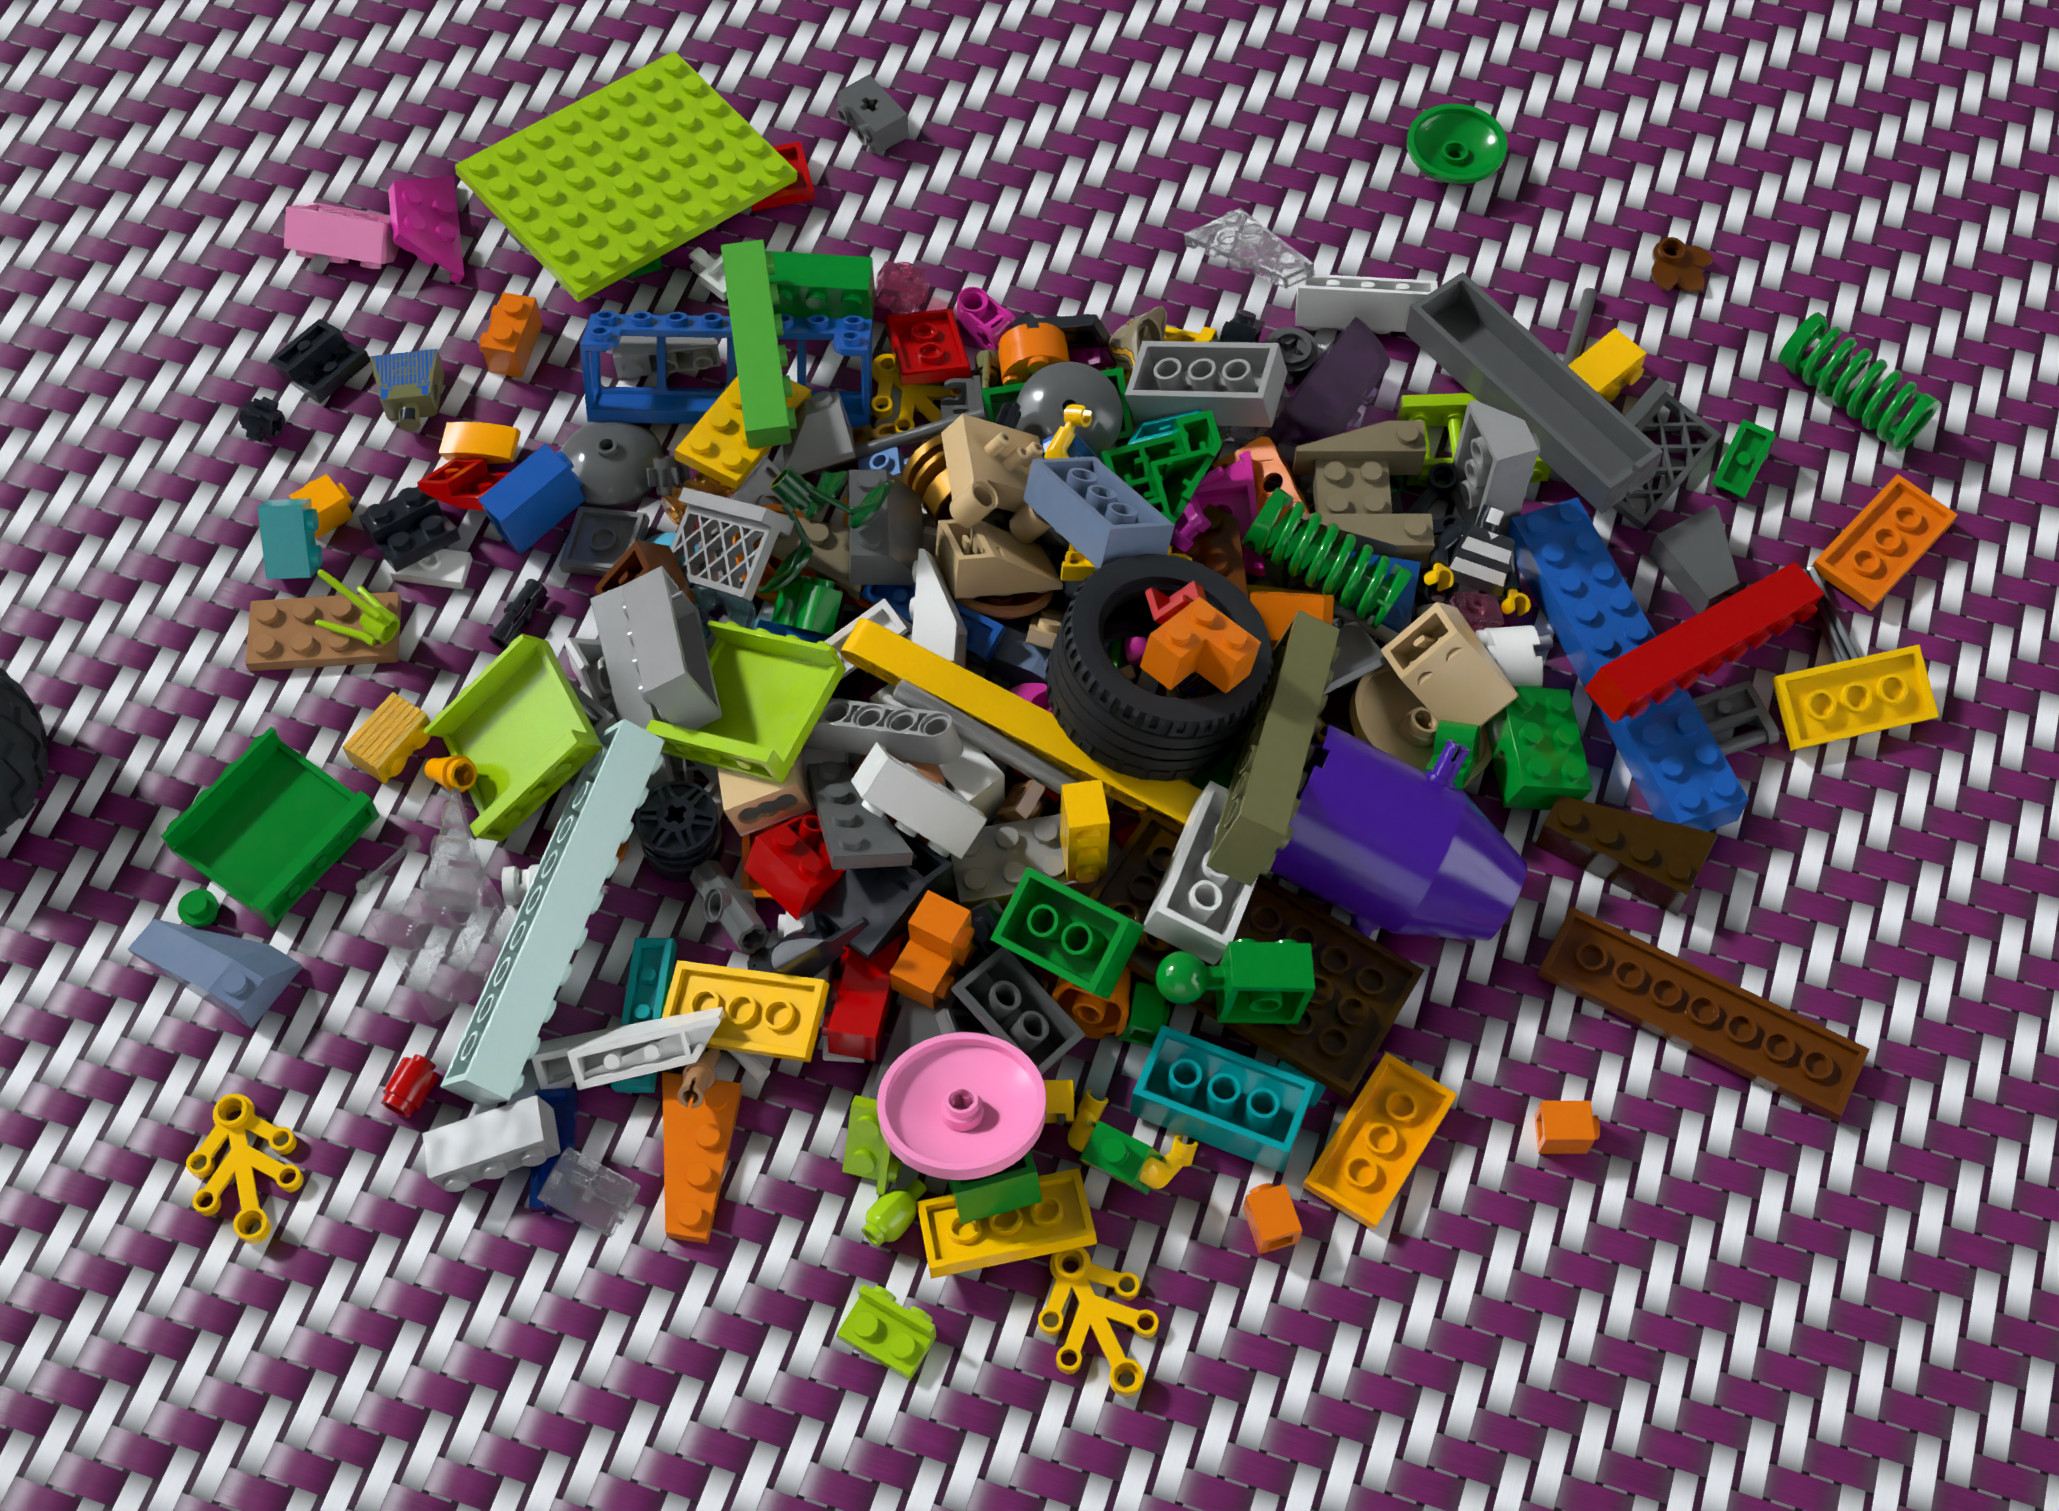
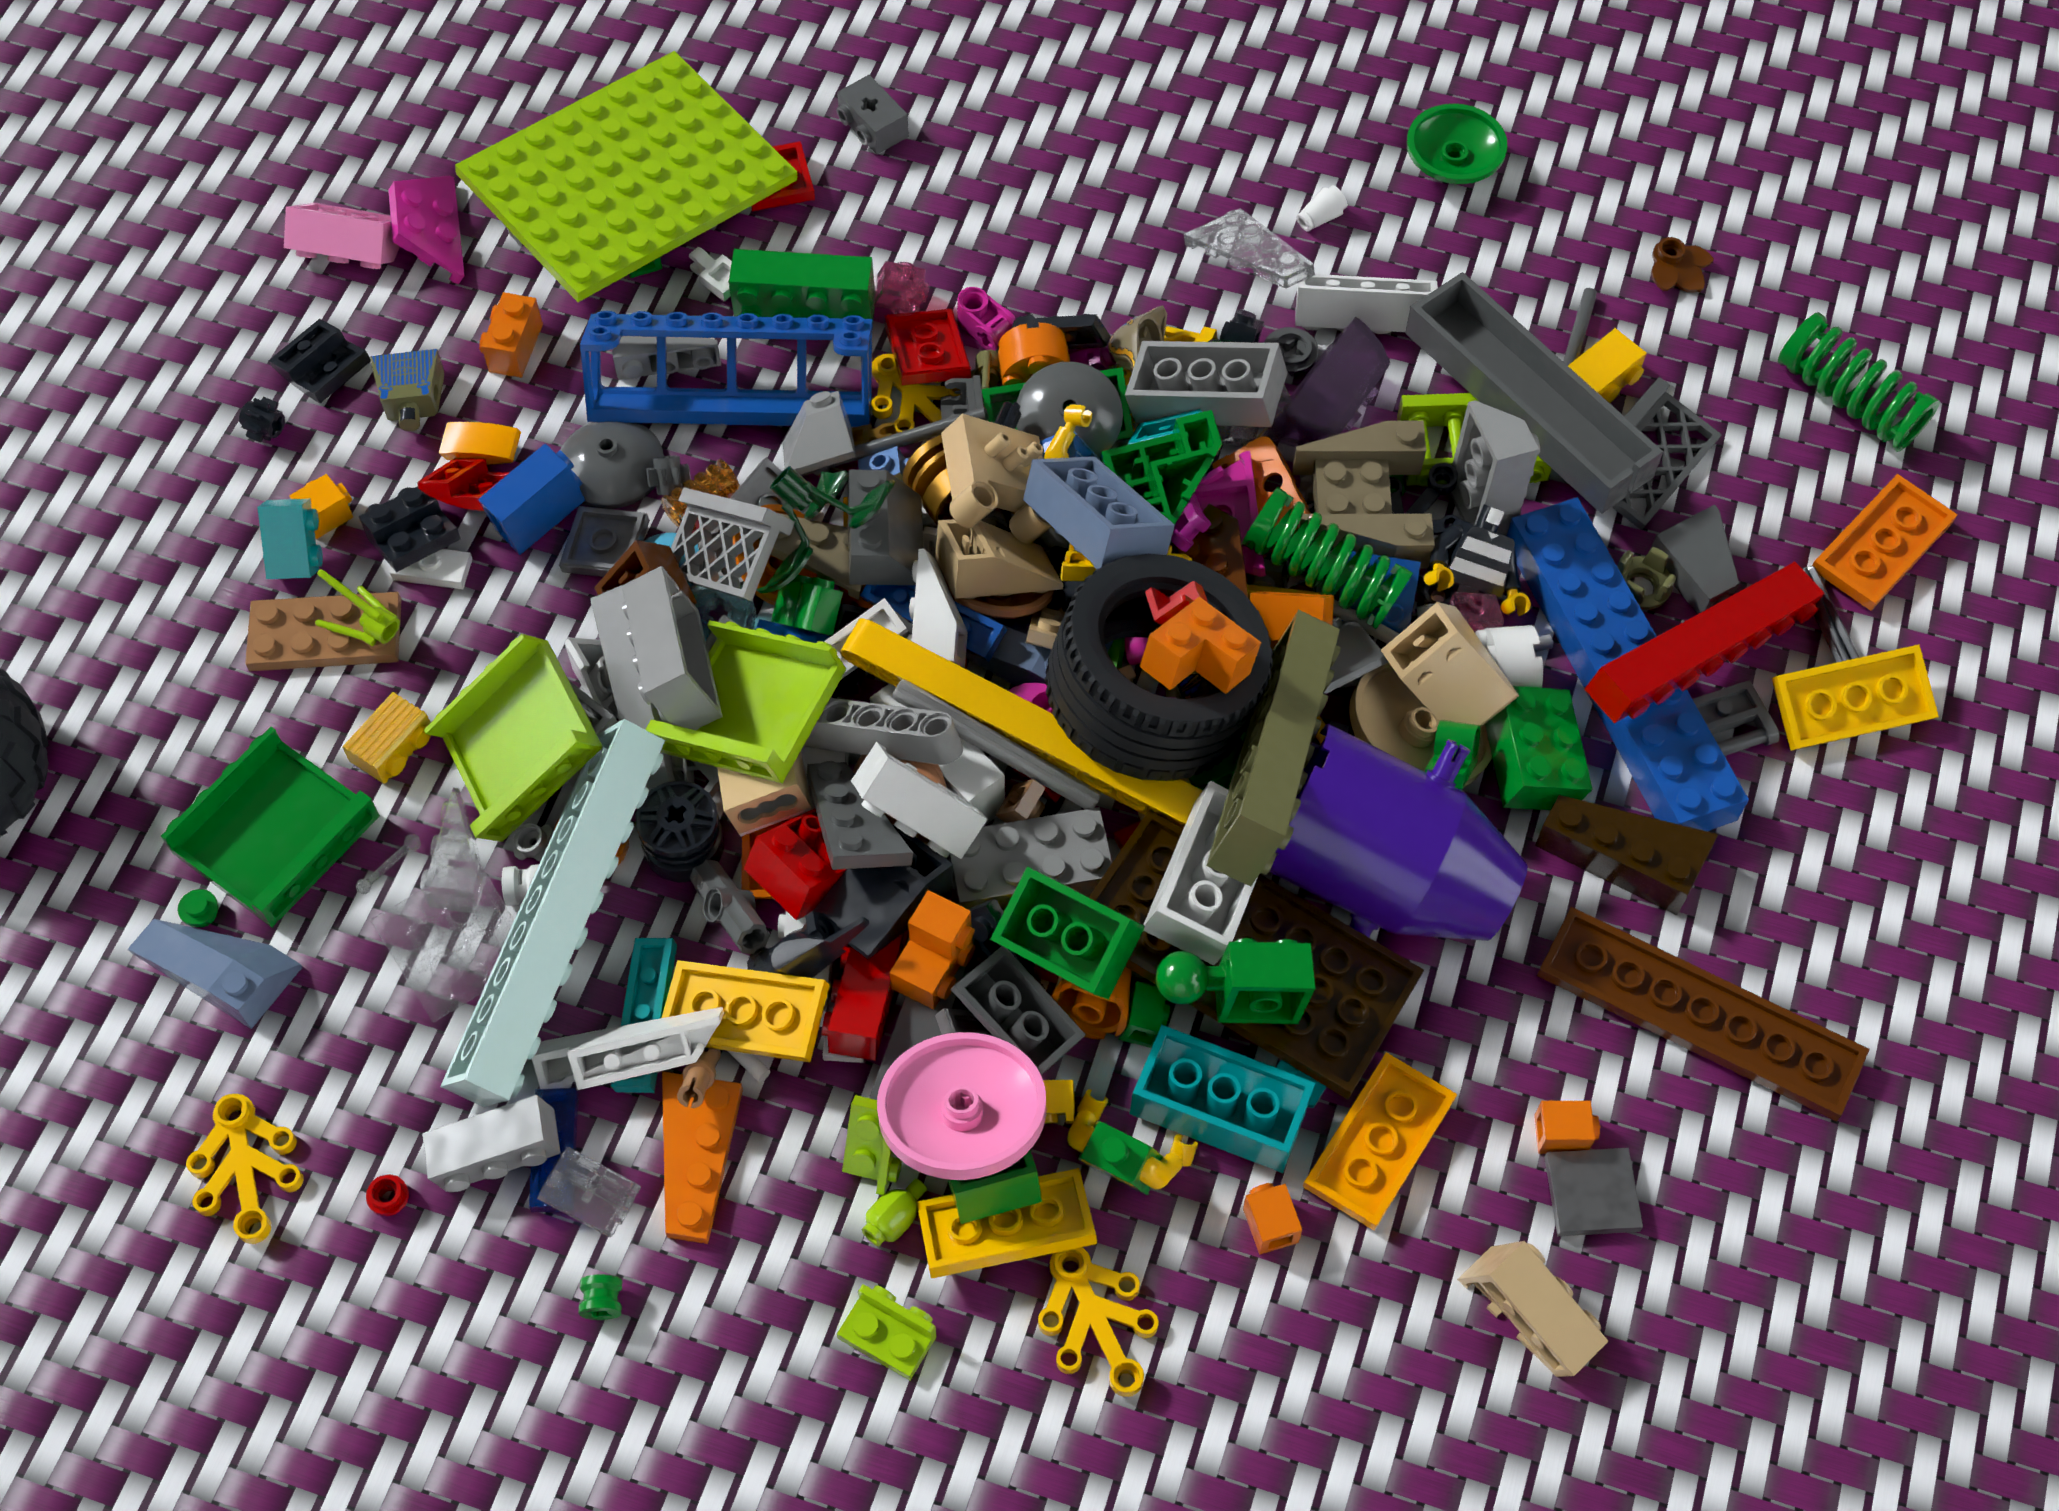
red brick [381,1054,439,1118] -> none
light orange cone [425,755,477,793] -> none
black pin [489,579,548,650] -> none
yellow plate [674,375,811,490] -> none
bright green brick [721,239,797,449] -> none
yellow brick [1060,779,1110,883] -> none
green plate [1711,419,1776,500] -> none
none -> red plate [366,1174,409,1216]
none -> light grey plate [514,823,554,862]
none -> green wheel [578,1274,623,1320]
none -> white cone [1296,185,1348,232]
none -> tan wedge [1457,1241,1608,1377]
none -> flat silver tile [1544,1148,1643,1237]
none -> olive piece [1617,547,1676,610]

